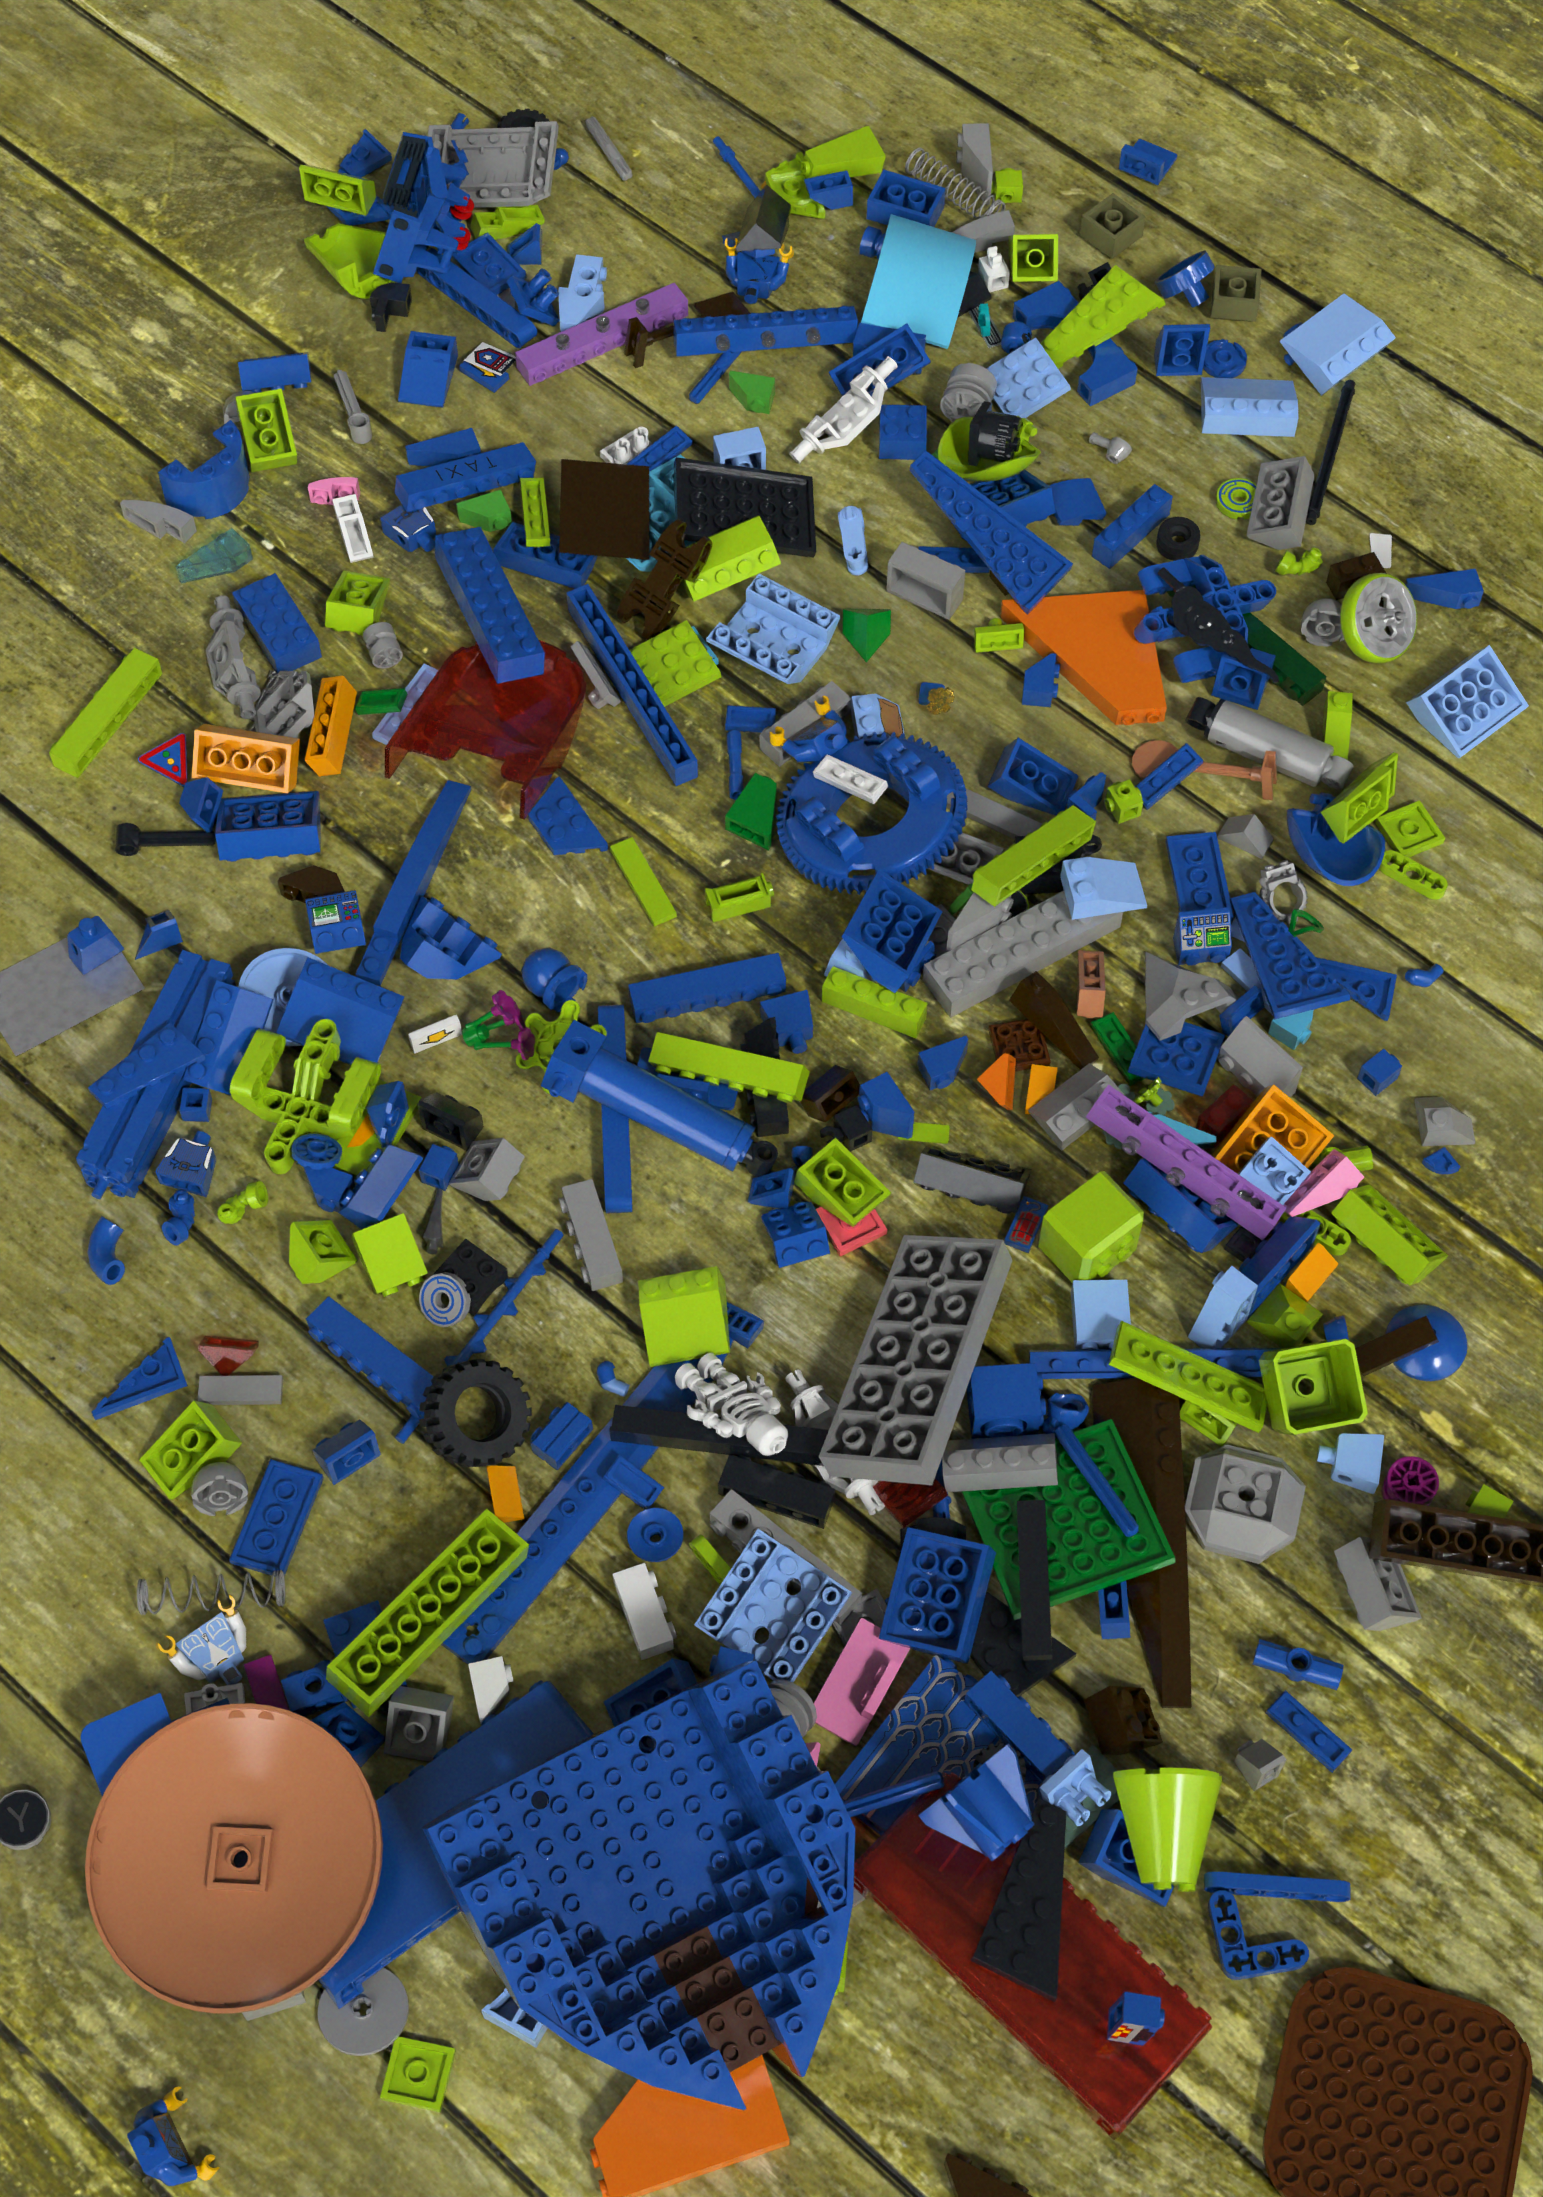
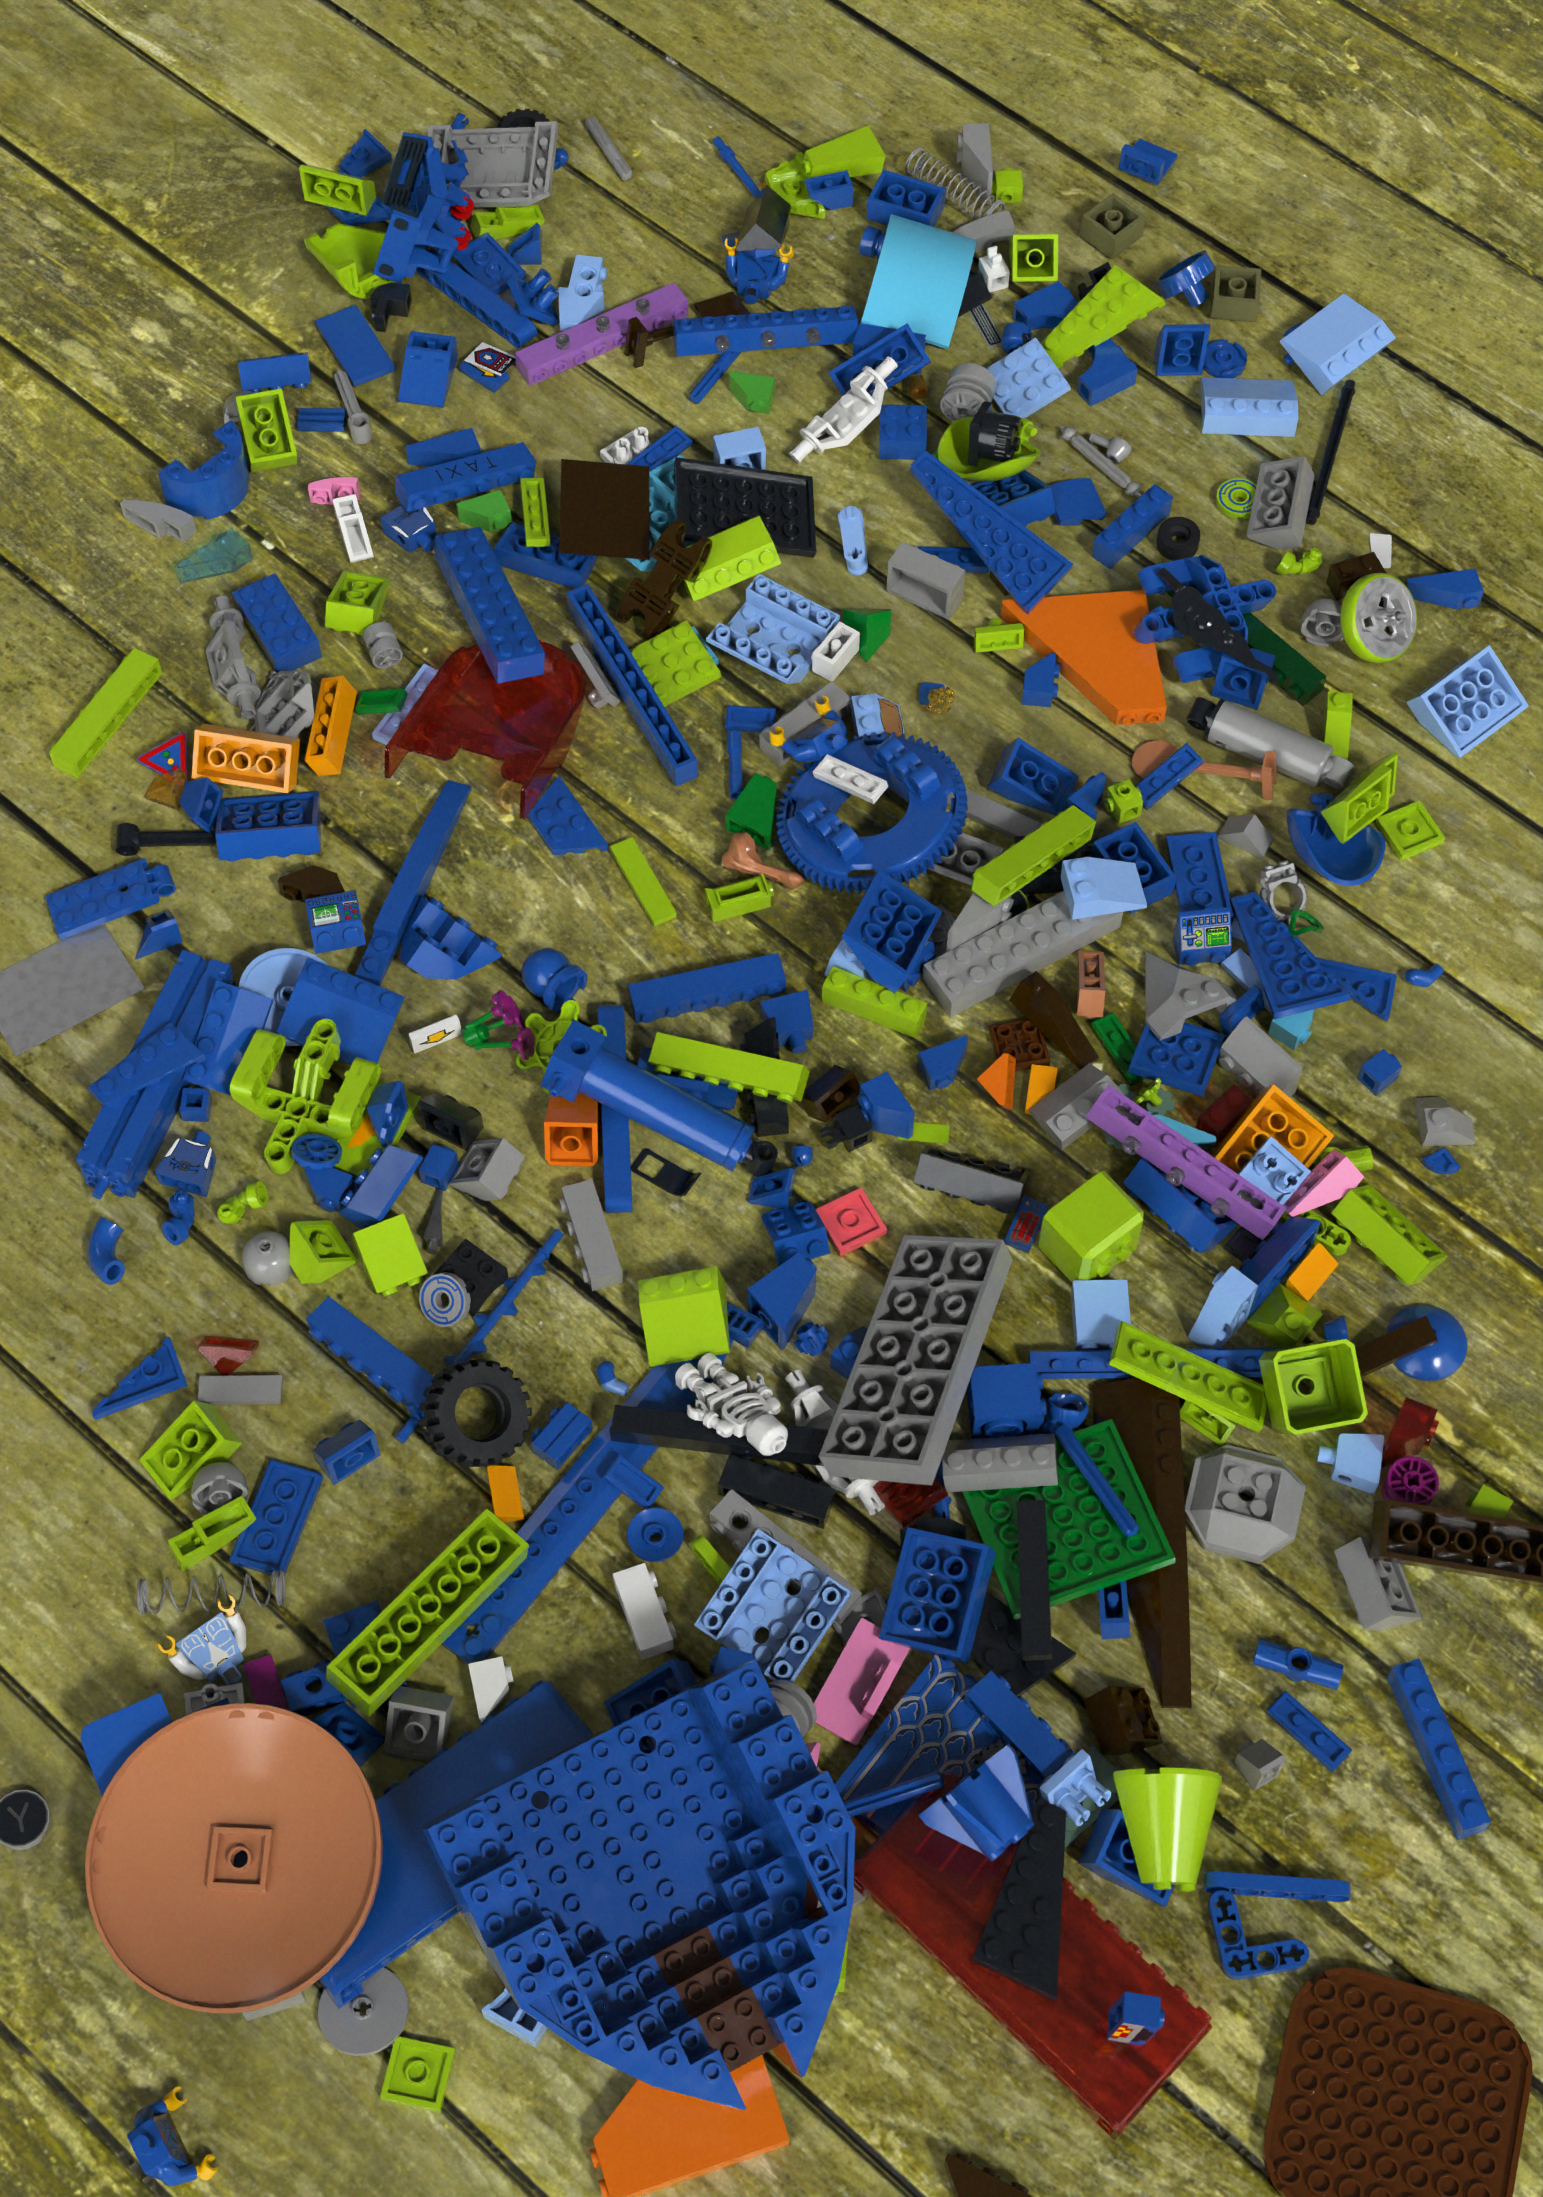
blue torso [67,916,124,975] -> none
lime slope [794,1138,891,1227] -> none
bright green hand [948,884,974,915] -> none
teal tile [978,303,990,337] -> none
lime beam [1379,850,1448,900] -> none
none -> blue hinge [45,858,176,940]
none -> clear yellow slope [144,769,187,811]
none -> lime slope [167,1496,256,1572]
none -> light grey cylinder [242,1231,294,1286]
none -> blue tile [297,408,346,432]
none -> blue tile [315,305,395,387]
none -> orange hips [544,1093,598,1167]
none -> black piece [631,1149,702,1197]
none -> nougat hair [721,832,805,890]
none -> blue slope [747,1252,817,1351]
none -> blue gear [794,1322,830,1356]
none -> white brick [811,621,860,681]
none -> blue slope [830,1326,868,1380]
none -> pearl gold hose [908,374,928,400]
none -> light grey wheel [1060,426,1143,497]
none -> blue brick [1091,822,1177,914]
none -> clear red slope [1381,1397,1439,1467]
none -> blue brick [1387,1658,1491,1840]

